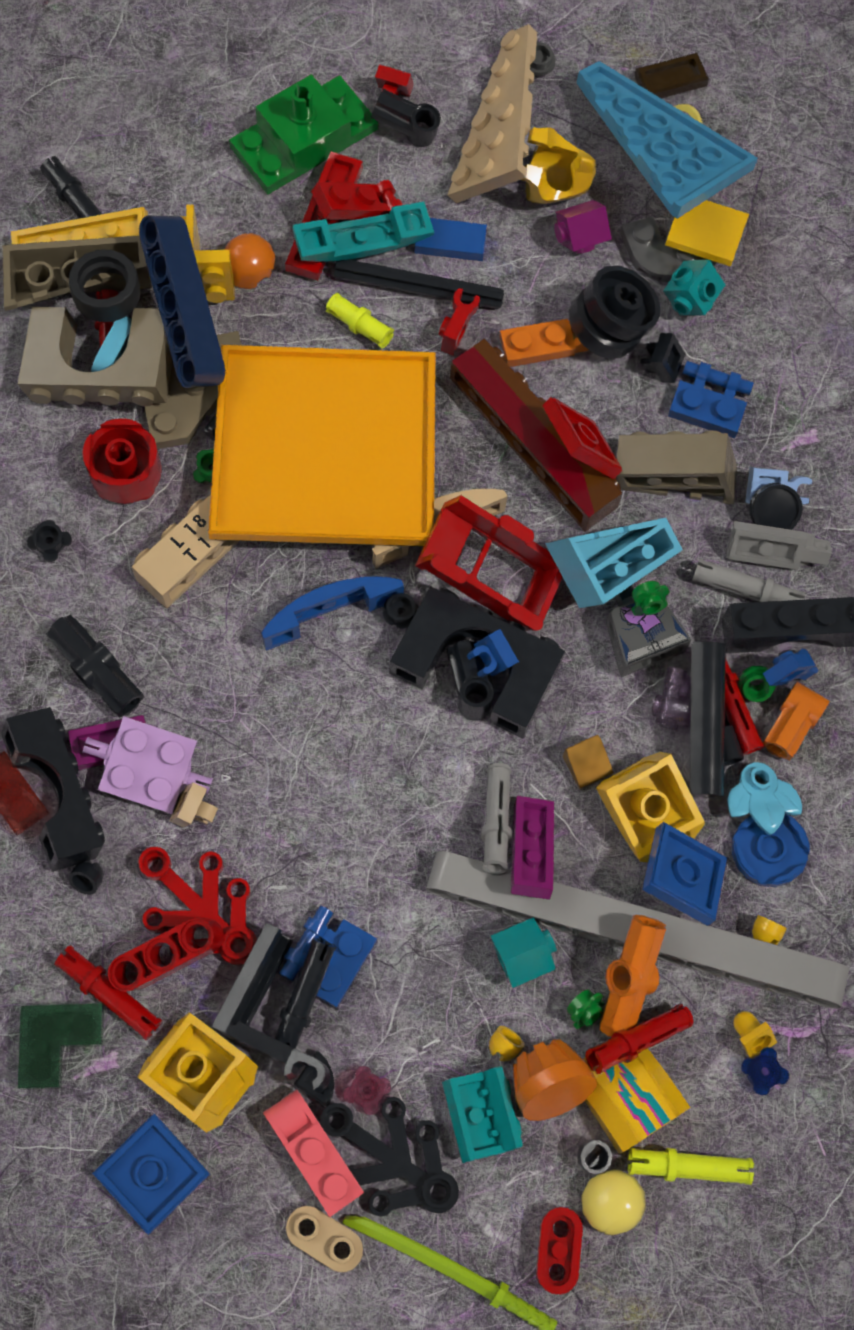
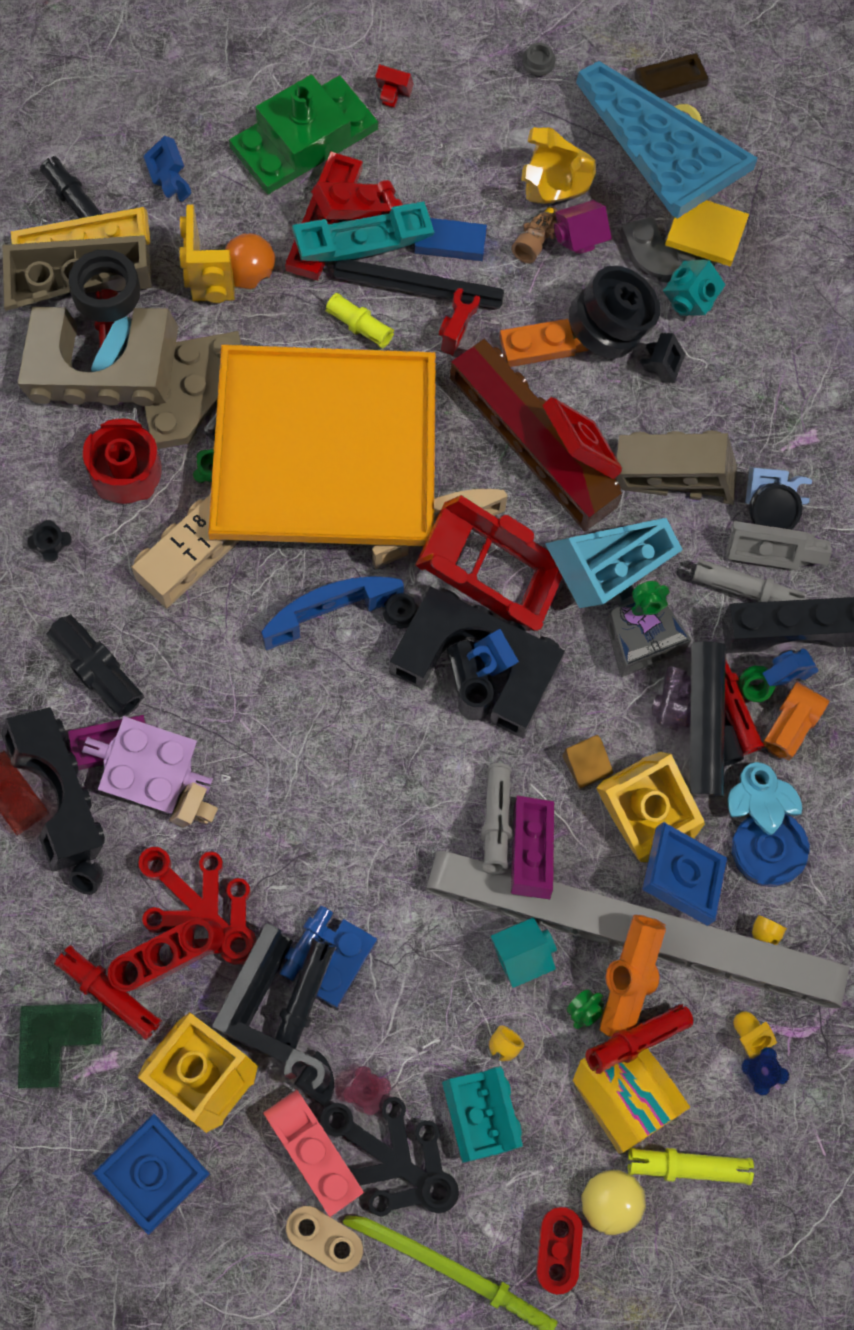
dark blue beam [139,215,225,388] -> none
black piece [371,89,441,147] -> none
tan wing [447,24,537,203] -> none
orange piece [513,1039,597,1121] -> none
black hinge [577,1139,612,1174] -> none
blue plate [668,361,754,438] -> none
none -> blue plate [143,136,191,202]
none -> medium nougat piece [512,206,557,263]

